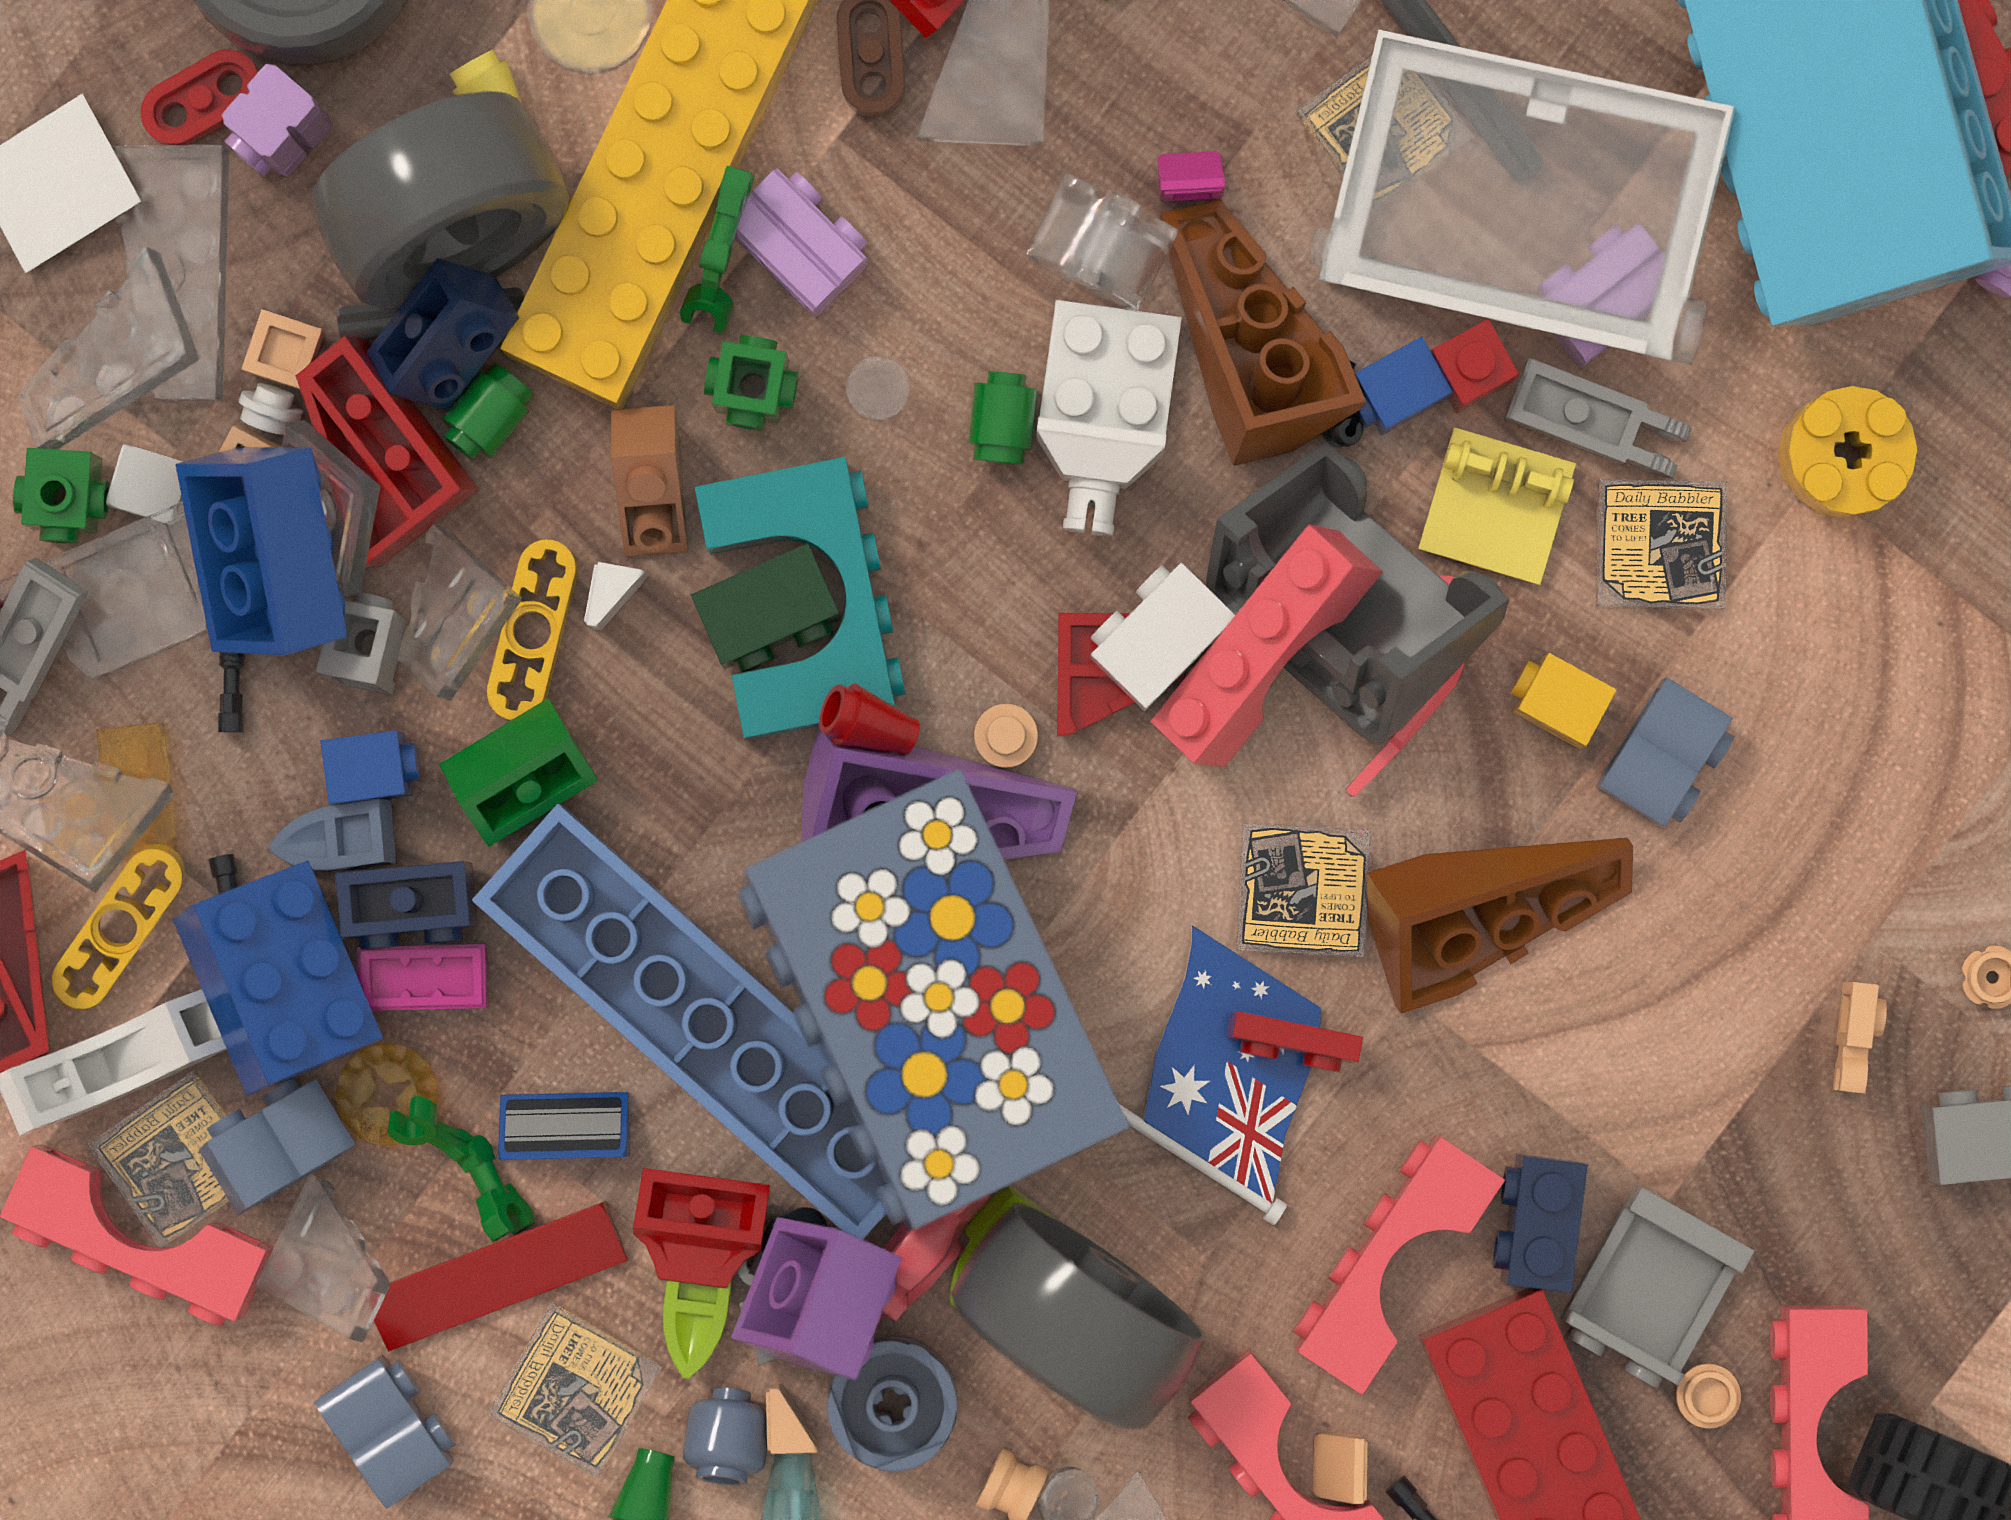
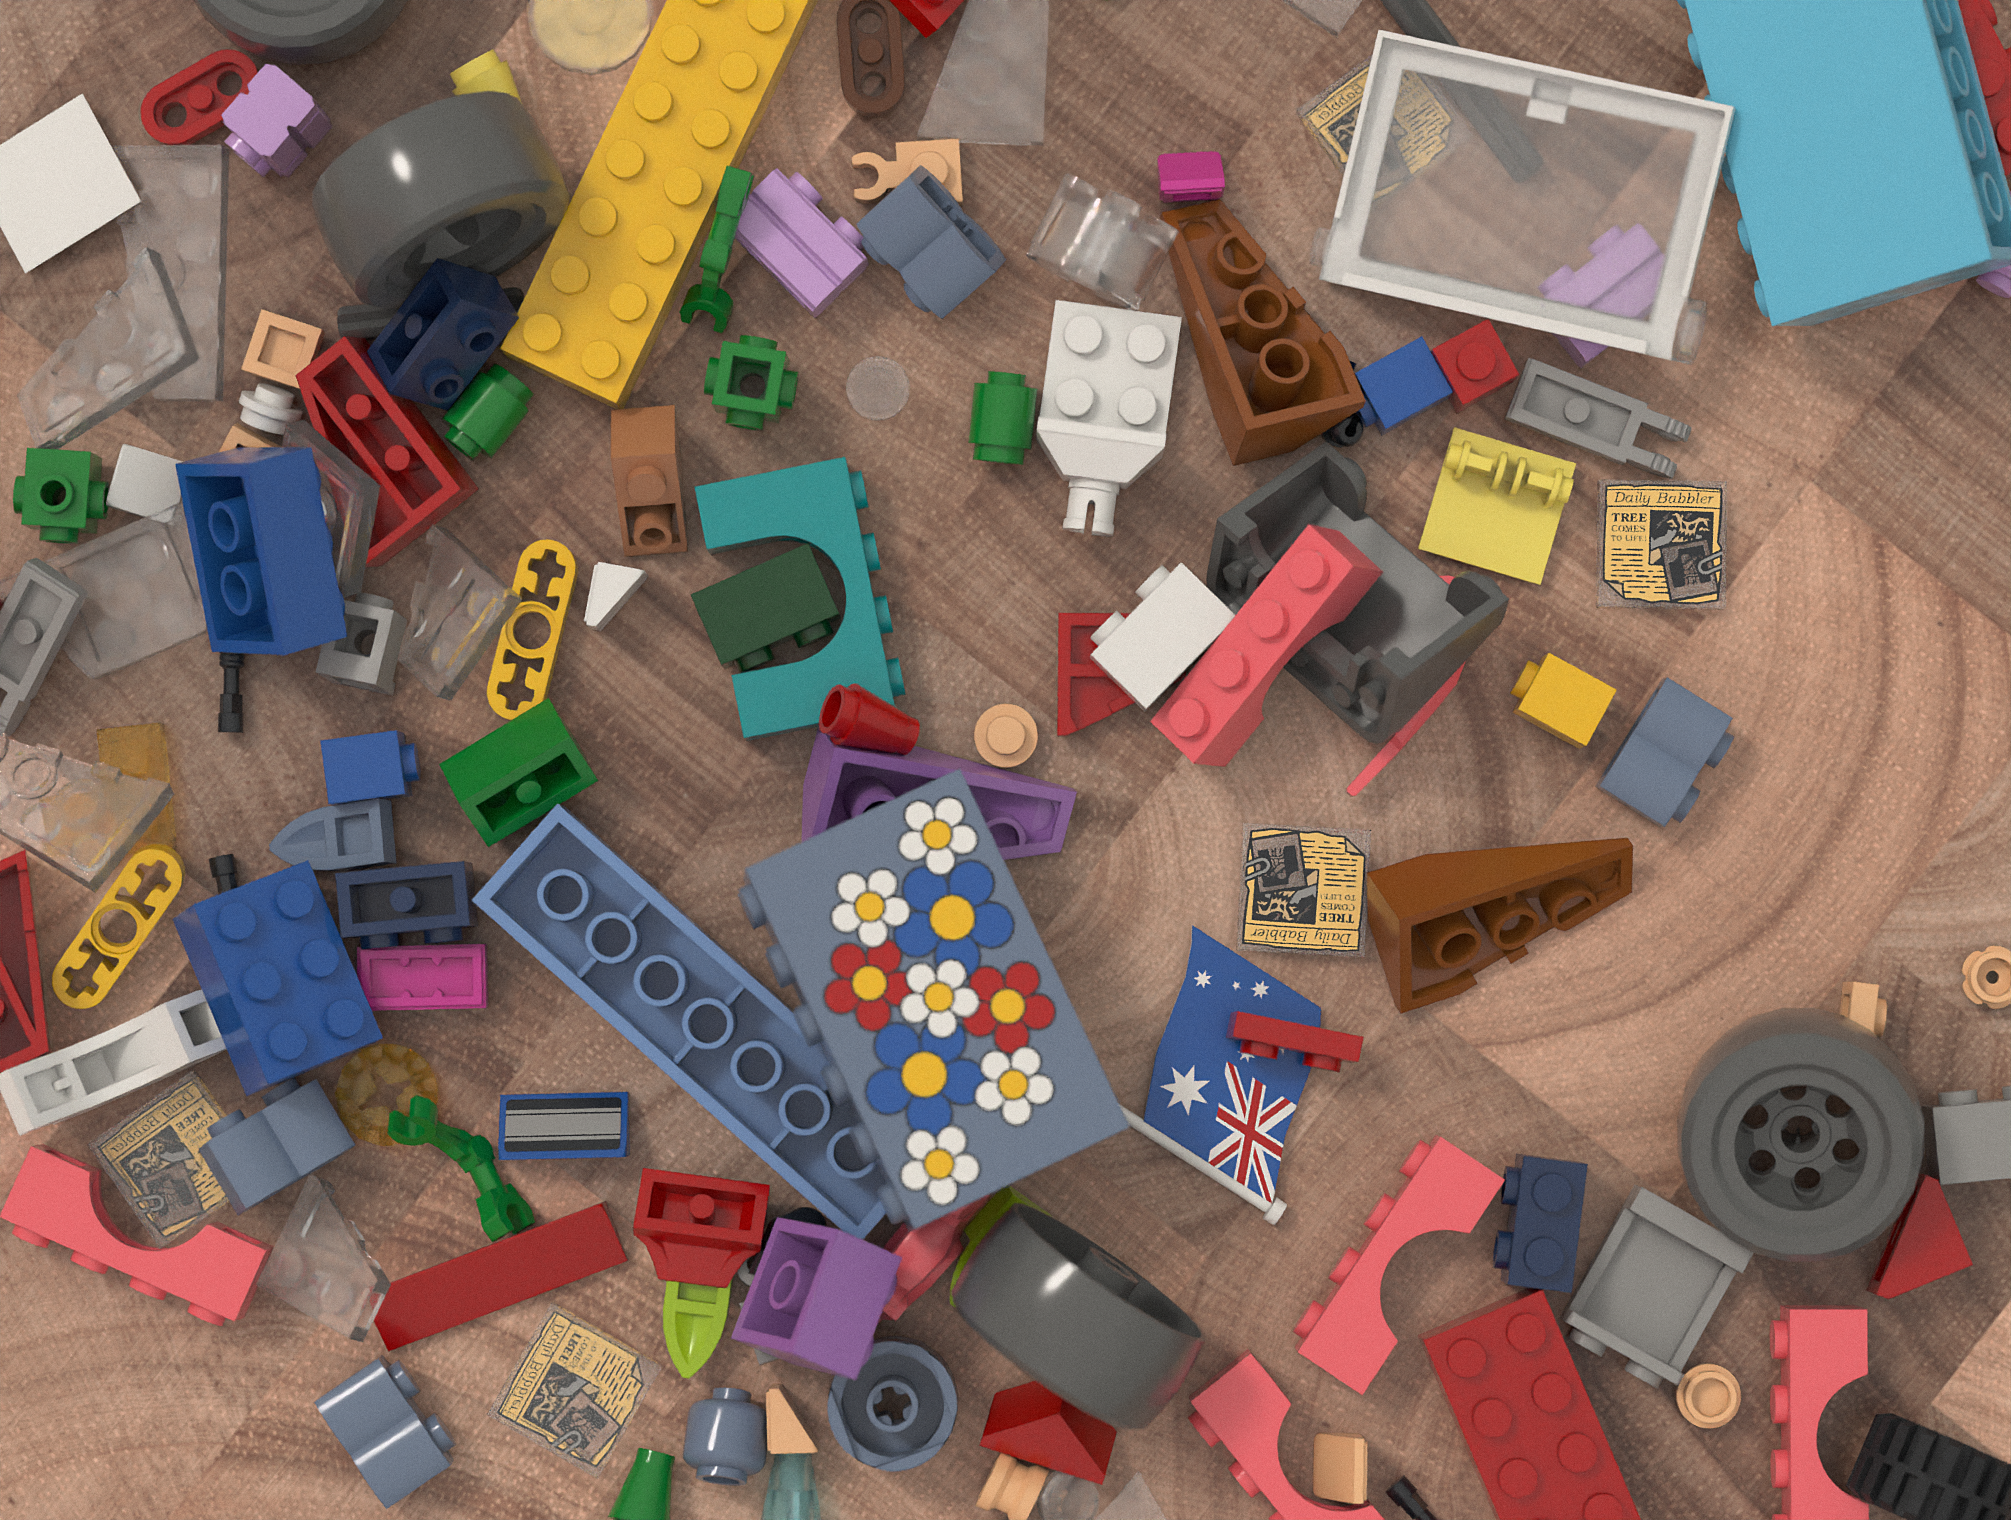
yellow brick [1778,386,1917,518] -> none
none -> light nougat plate [852,138,963,206]
none -> sand blue brick [856,165,1006,319]
none -> red slope [979,1380,1117,1485]
none -> dark grey wheel [1677,1008,1925,1262]
none -> red slope [1866,1174,1973,1299]

